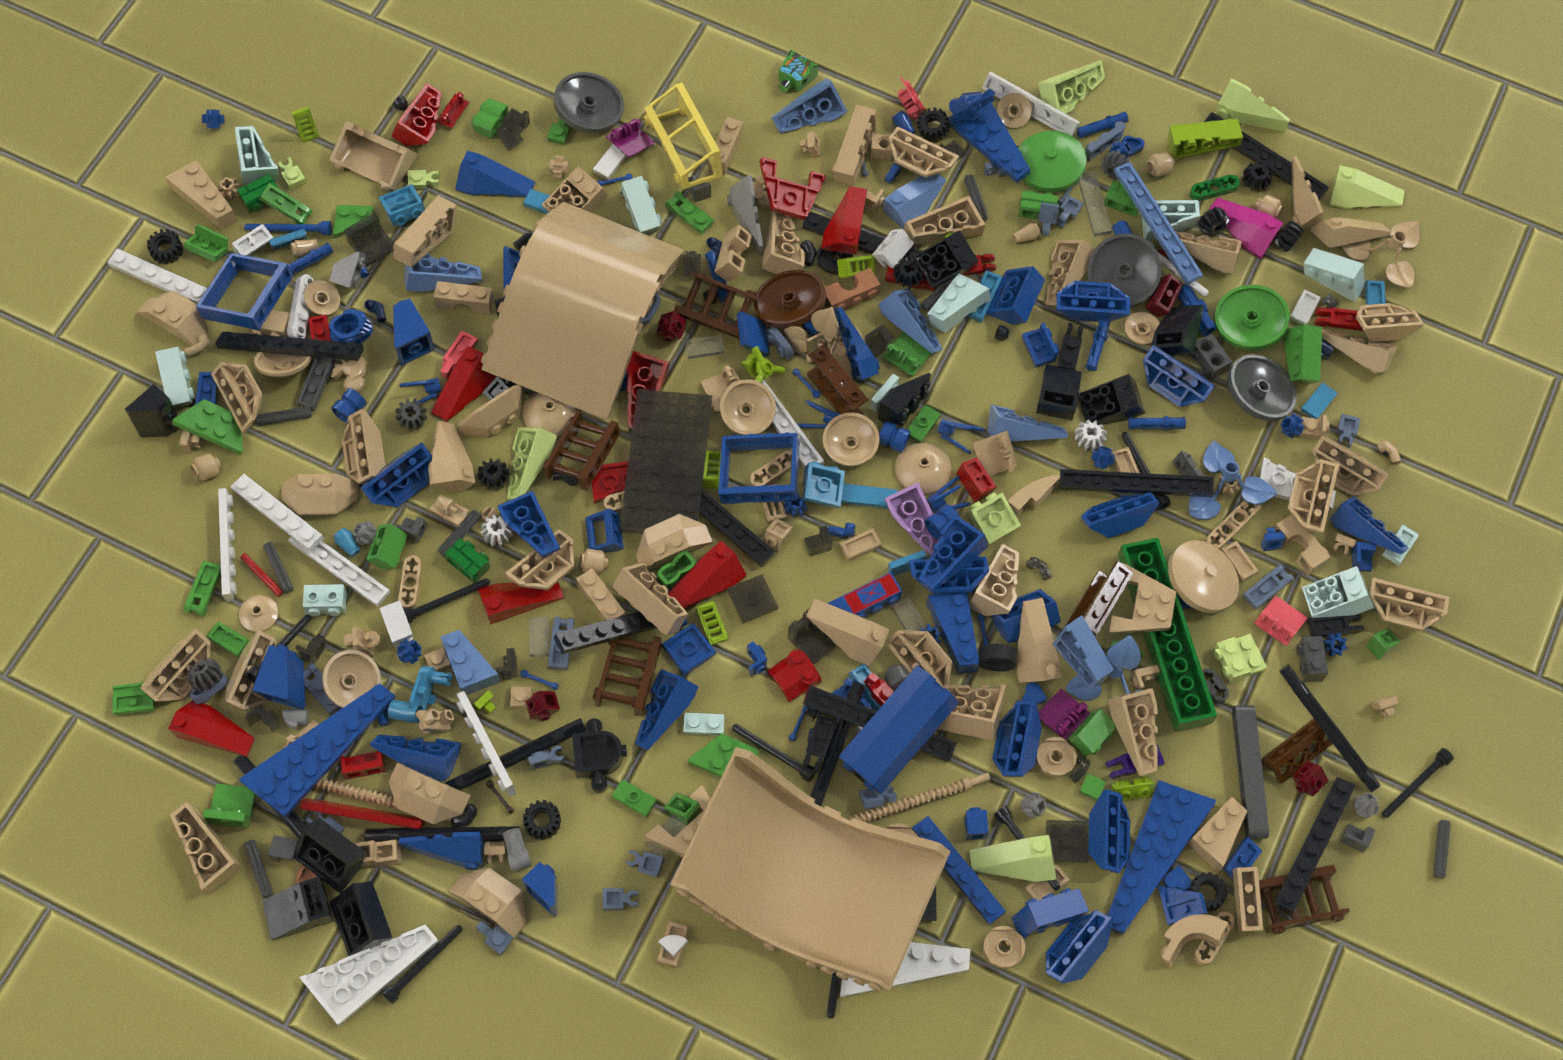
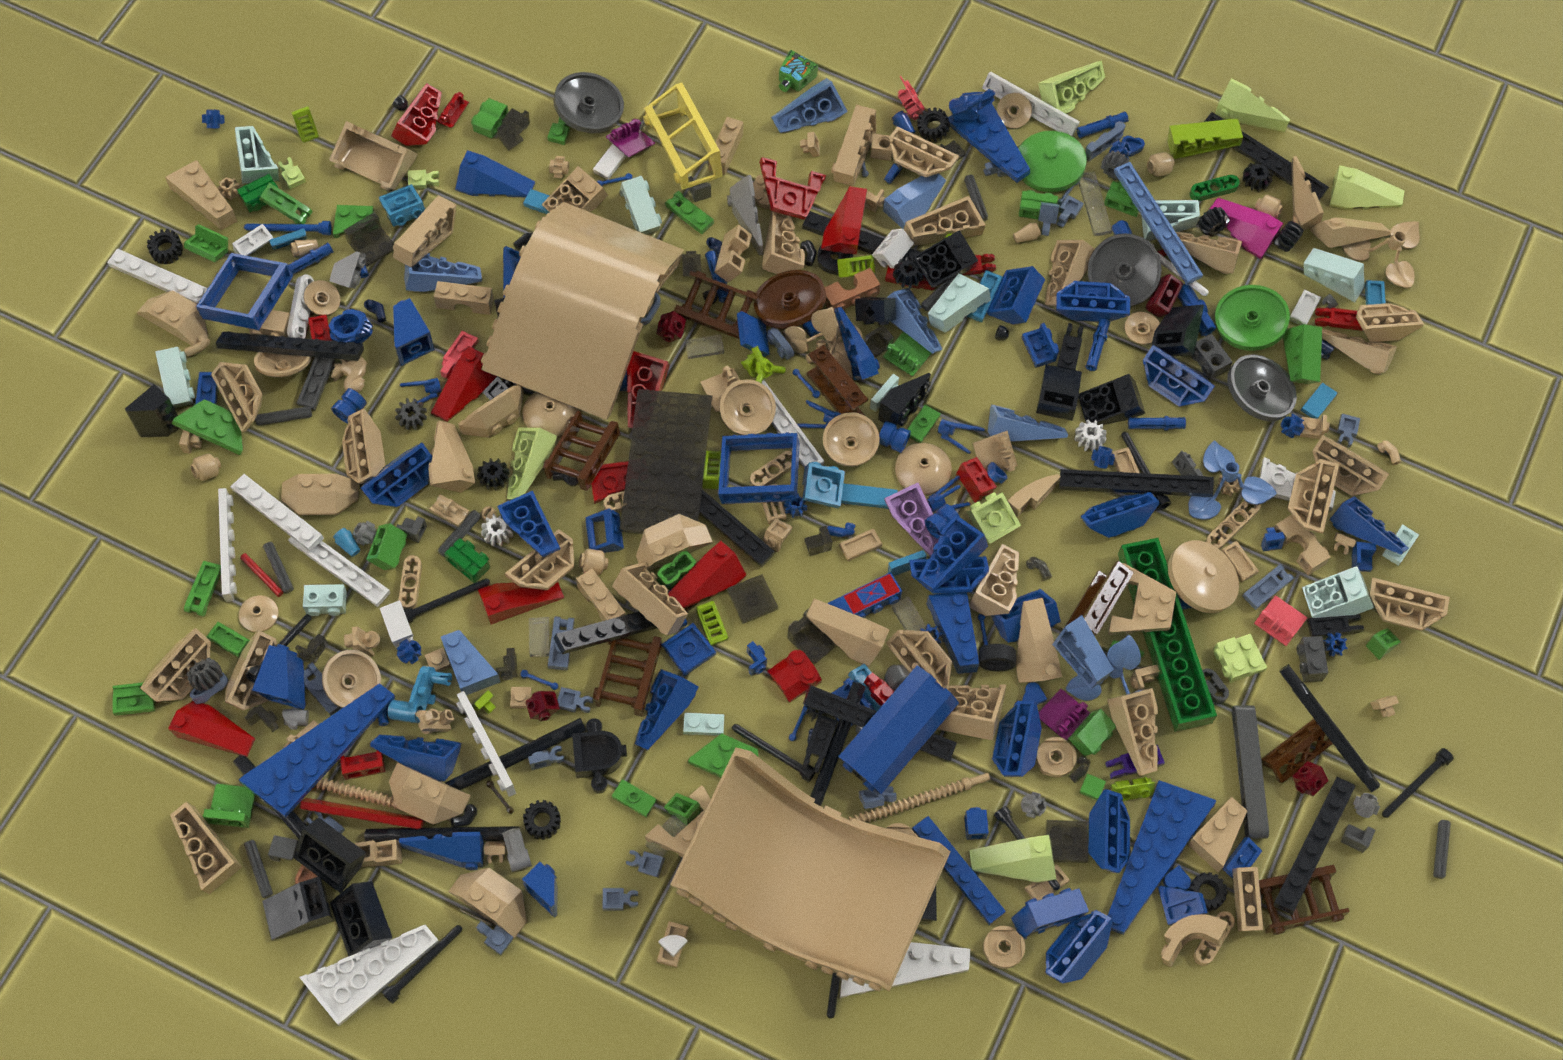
none -> sand blue plate [557,687,593,713]
none -> black brick [855,297,896,325]
none -> blue tile [987,462,1008,484]

